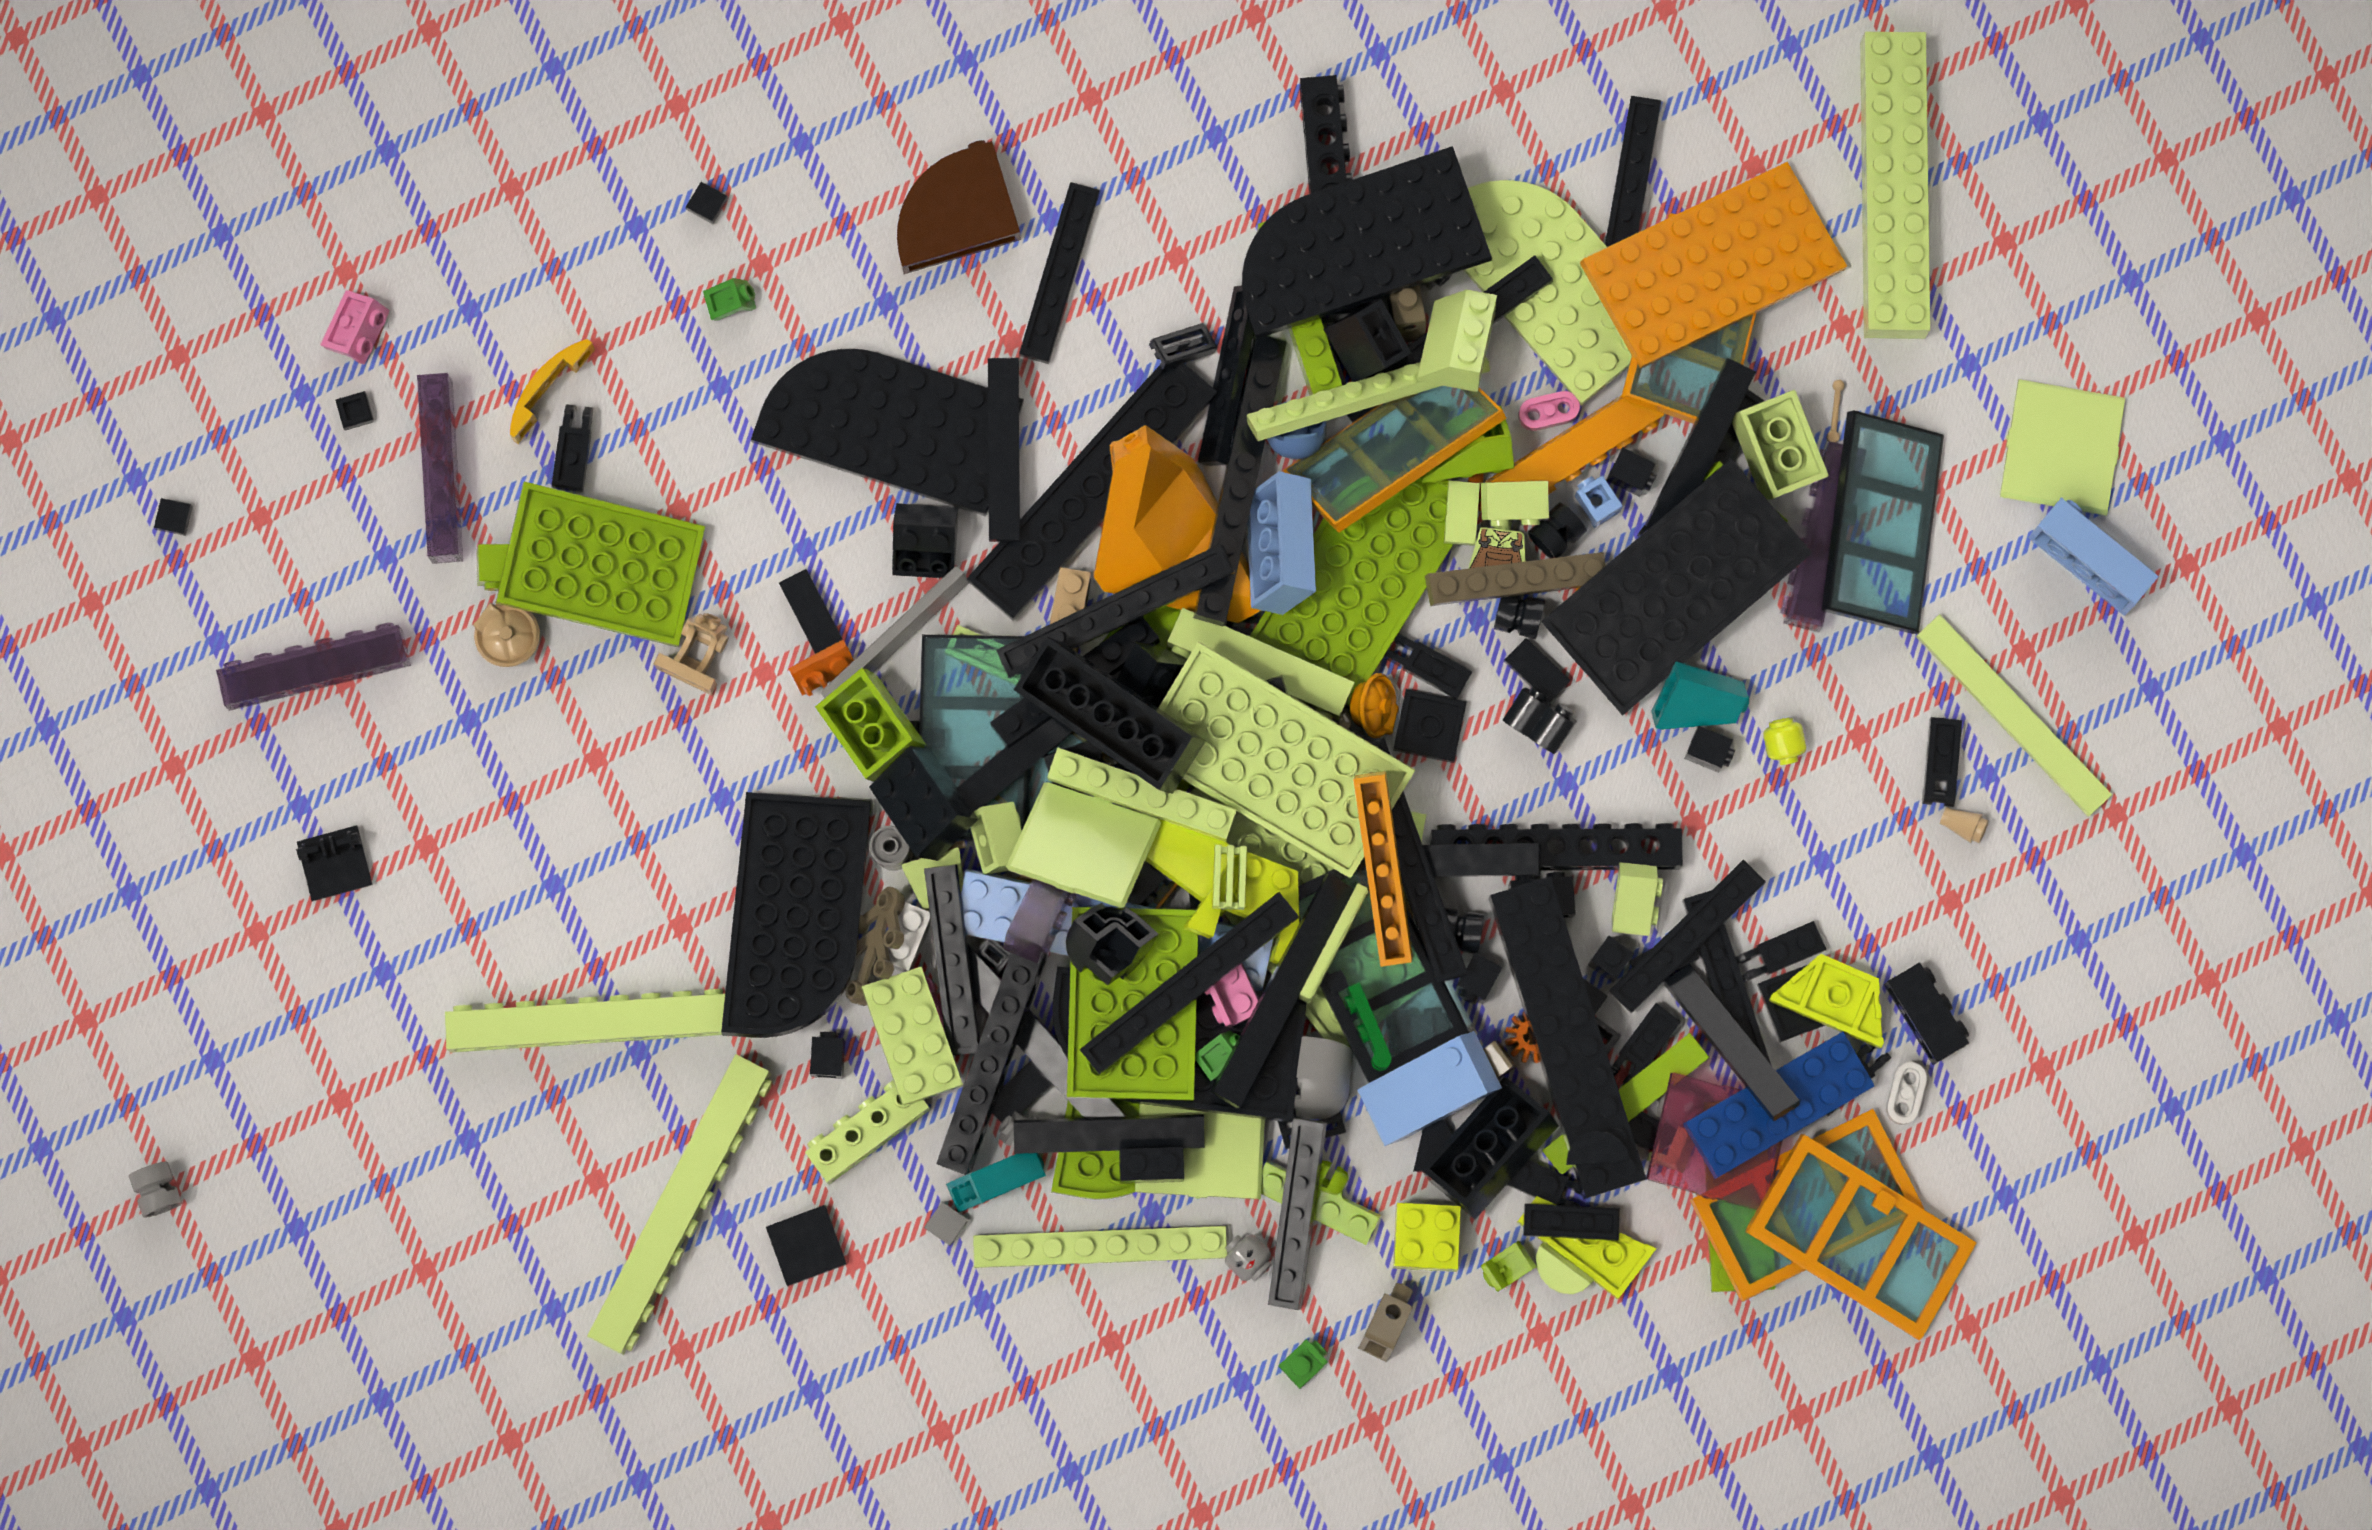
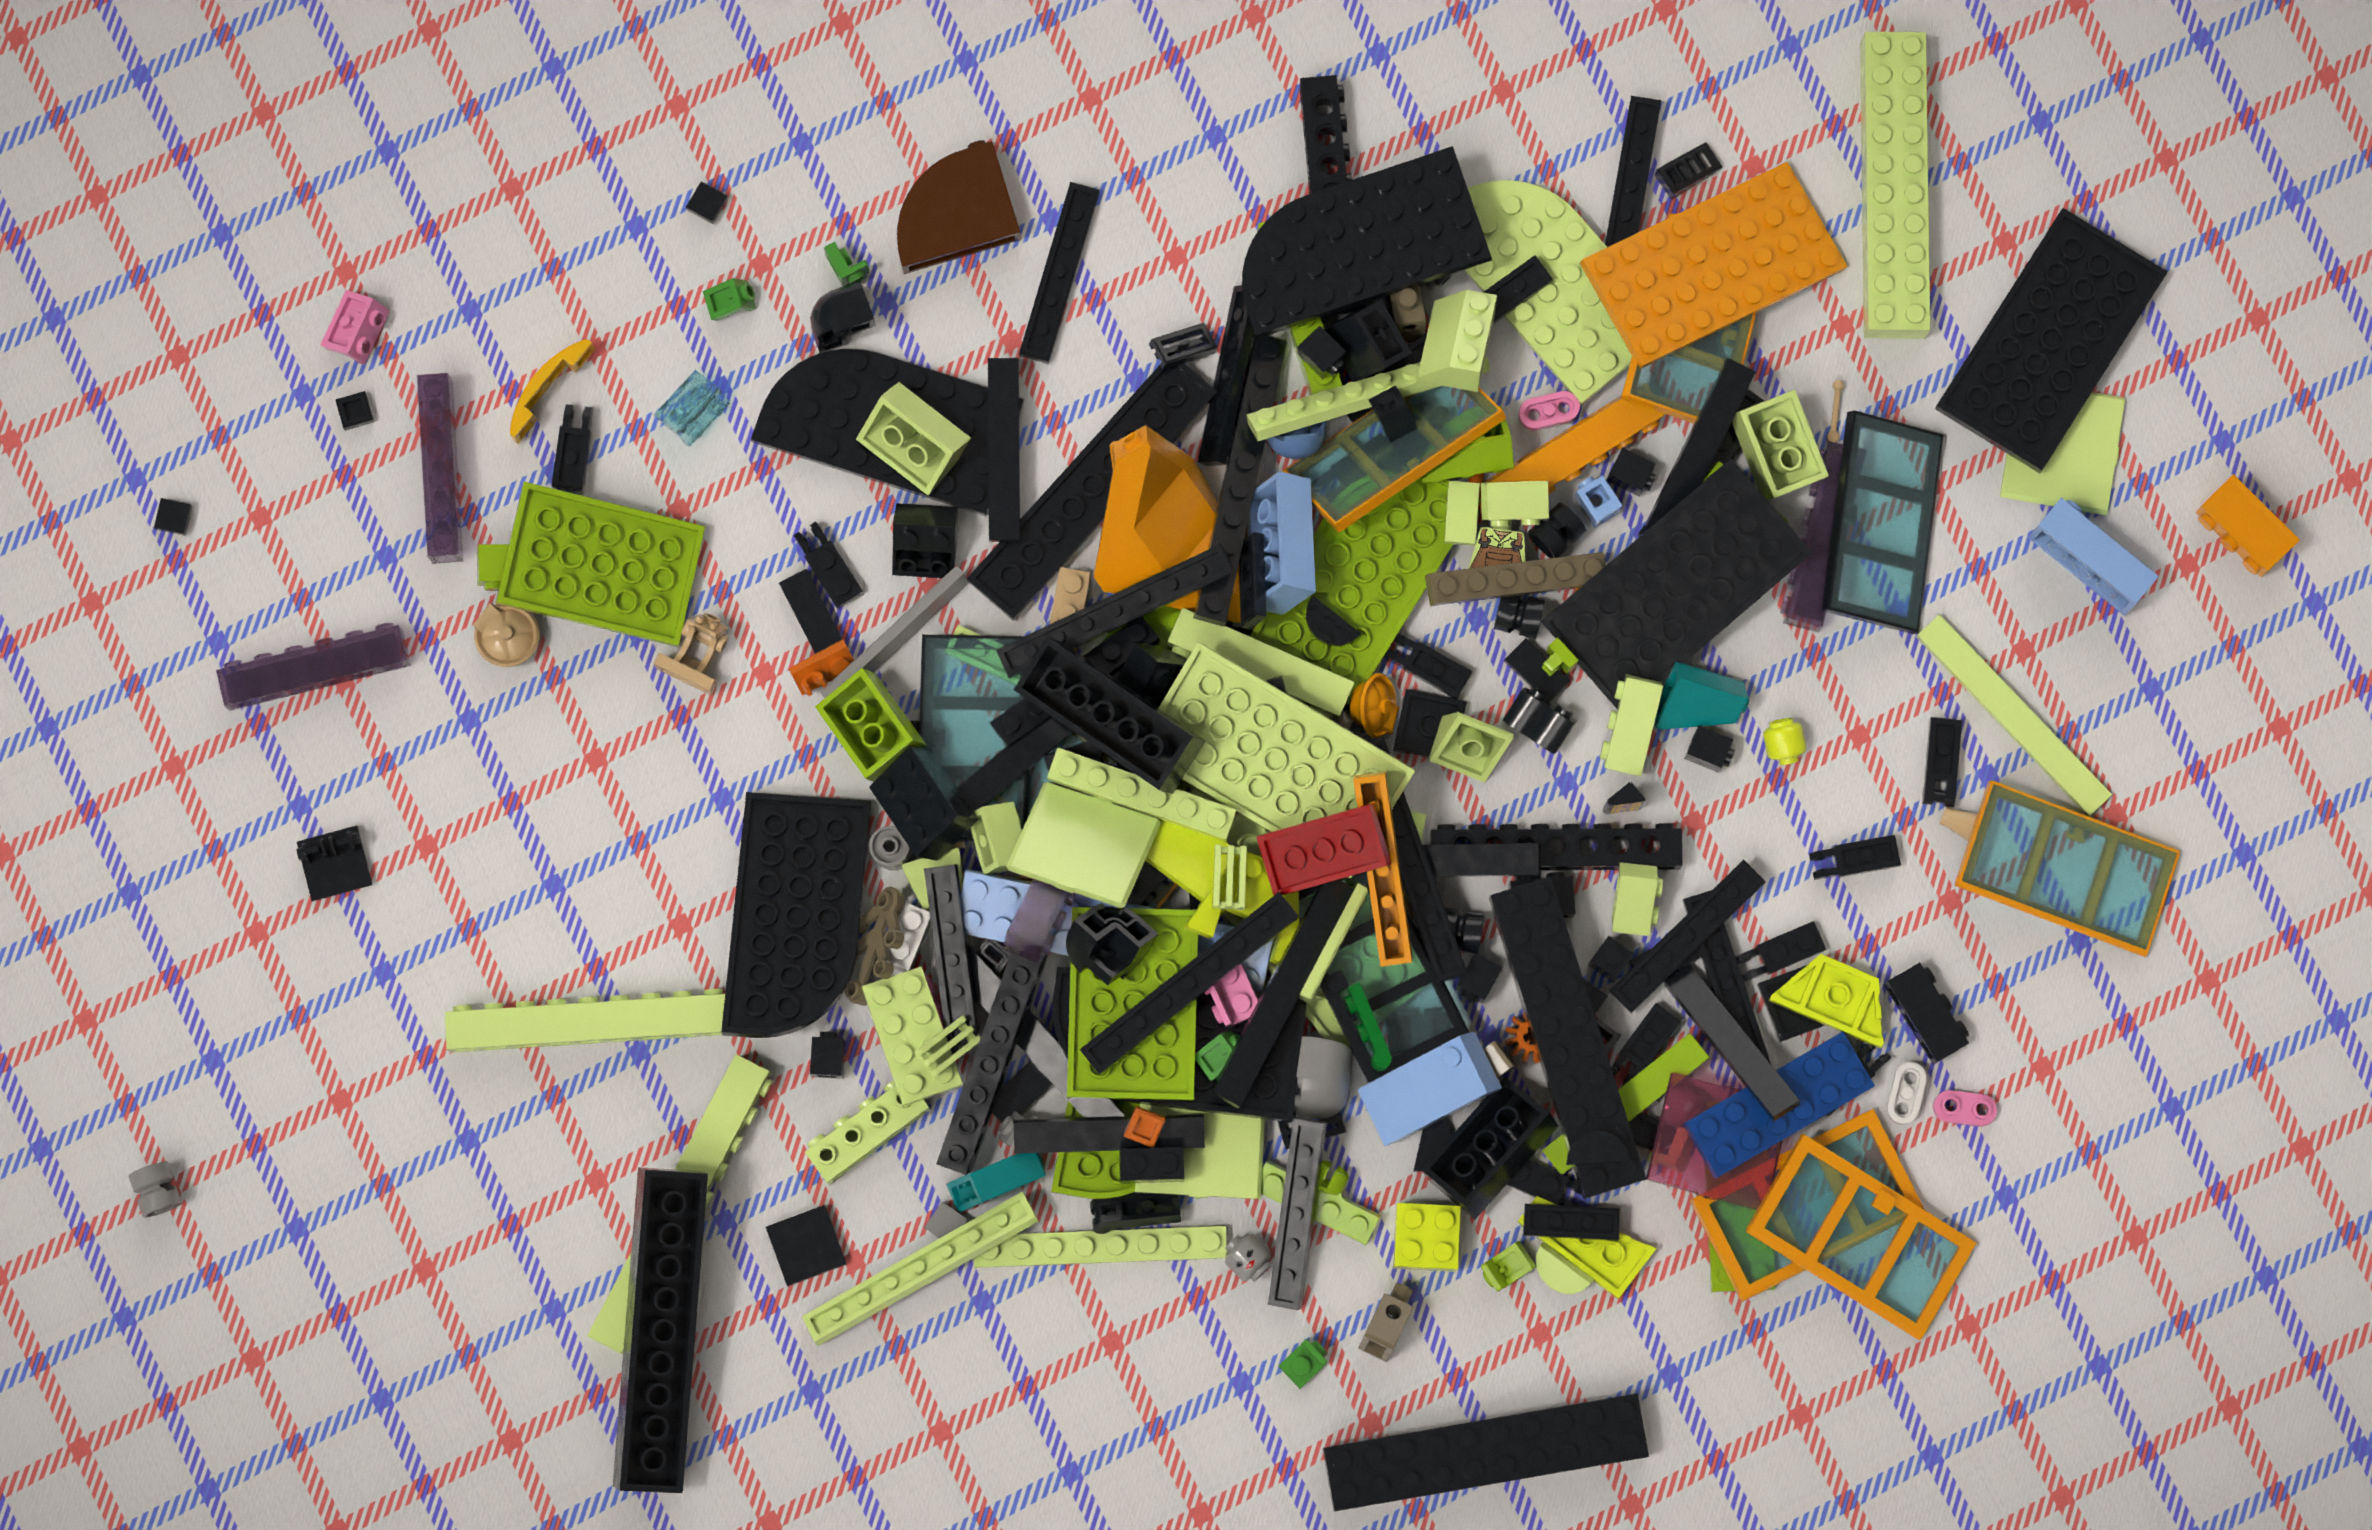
none -> black brick [613,1167,708,1493]
none -> clear light blue bracket [654,370,730,446]
none -> black hinge [793,521,864,610]
none -> yellowish green plate [802,1192,1039,1346]
none -> black brick [810,280,876,353]
none -> bright green bracket [824,242,869,286]
none -> yellowish green slope [856,382,971,495]
none -> yellowish green tile [915,1015,981,1077]
none -> black plate [1090,1193,1181,1234]
none -> orange tile [1124,1106,1166,1148]
none -> black tile [1239,532,1266,630]
none -> red plate [1256,803,1392,895]
none -> black brick [1297,326,1346,380]
none -> black tile [1306,596,1361,647]
none -> black brick [1322,1393,1649,1512]
none -> black brick [1369,385,1418,443]
none -> yellowish green slope [1429,712,1514,783]
none -> lime tile [1542,637,1579,676]
none -> yellowish green brick [1600,674,1663,776]
none -> black slope [1603,782,1646,815]
none -> black slope [1655,142,1723,200]
none -> black hinge [1809,835,1901,880]
none -> bright pink plate [1933,1090,1997,1127]
none -> black plate [1935,208,2168,473]
none -> clear light blue door [1954,780,2181,957]
none -> light orange slope [2195,474,2300,577]

